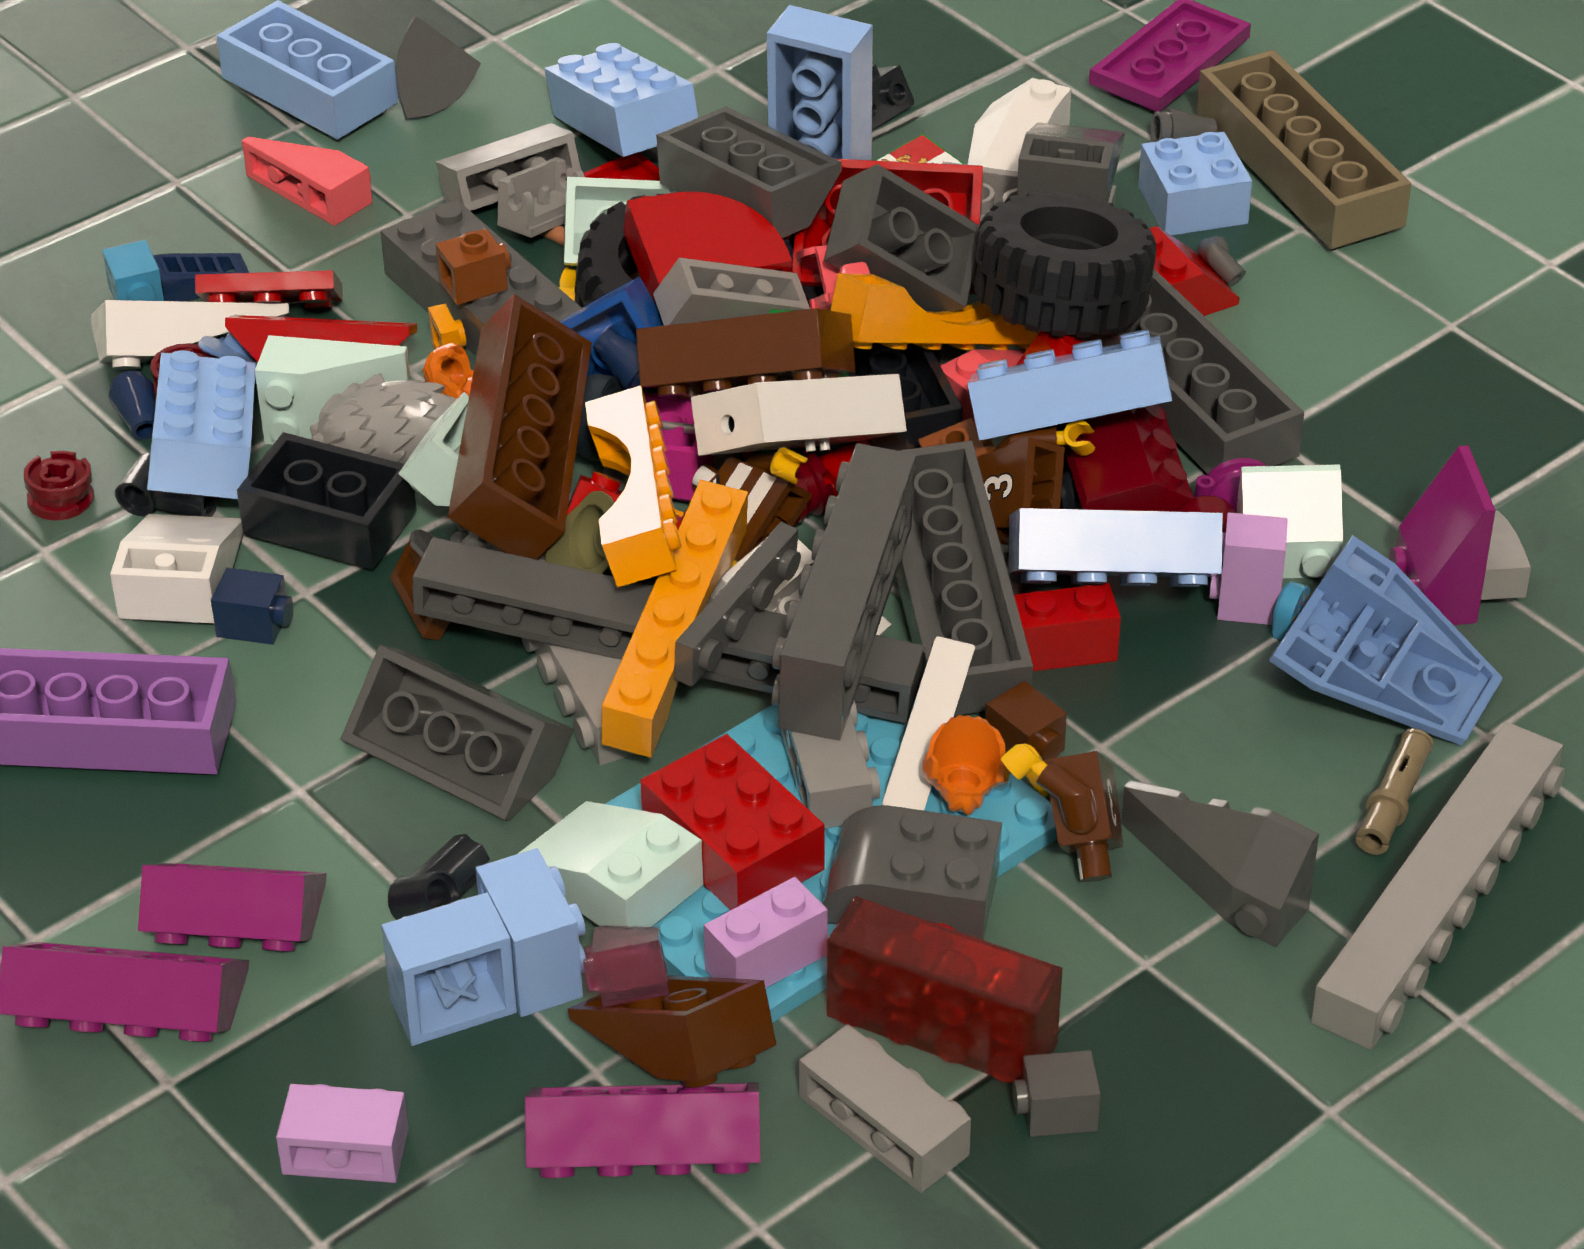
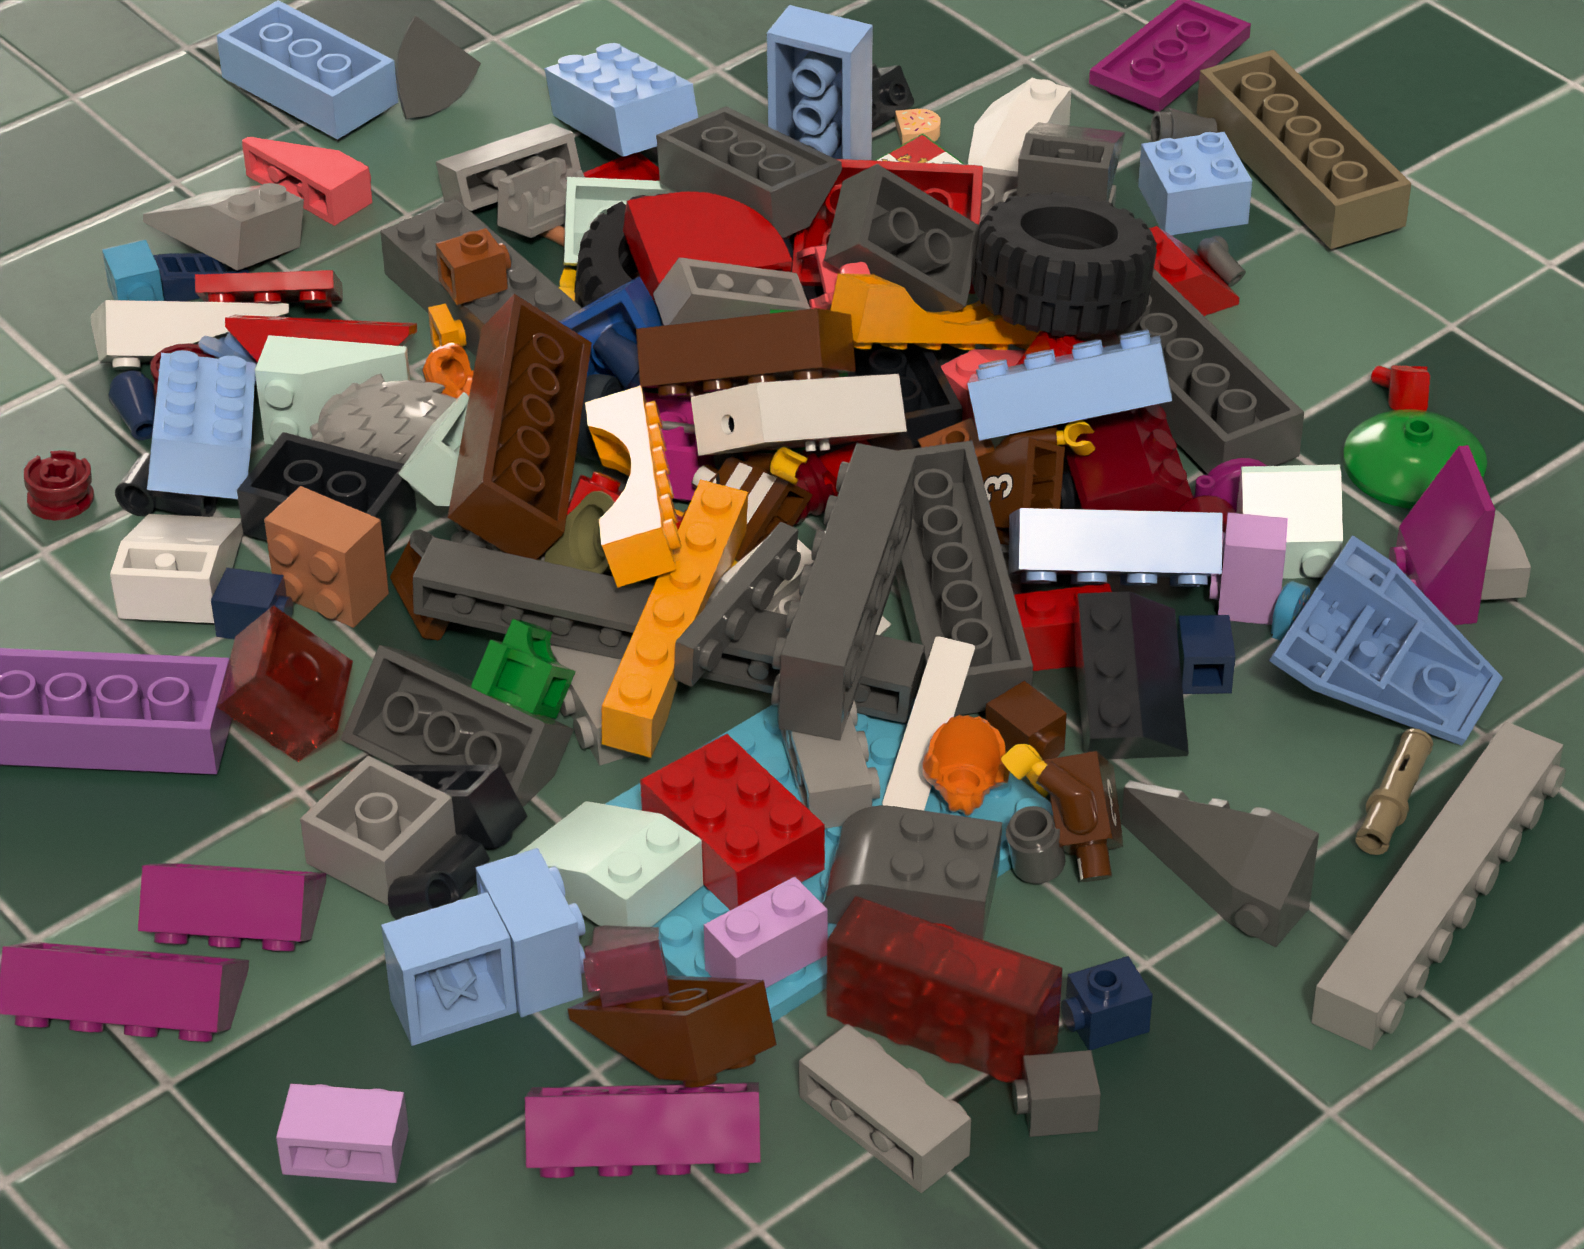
none -> light grey slope [143,183,304,270]
none -> clear red brick [217,605,353,762]
none -> nougat brick [264,486,389,628]
none -> light grey brick [300,755,456,906]
none -> black slope [393,765,527,850]
none -> green brick [470,618,576,719]
none -> light nougat tile [895,109,941,145]
none -> dark grey brick [1006,806,1066,884]
none -> dark blue brick [1061,956,1153,1050]
none -> black slope [1072,591,1189,760]
none -> dark blue brick [1177,615,1236,694]
none -> green dish [1343,409,1487,509]
none -> red piece [1371,365,1430,411]

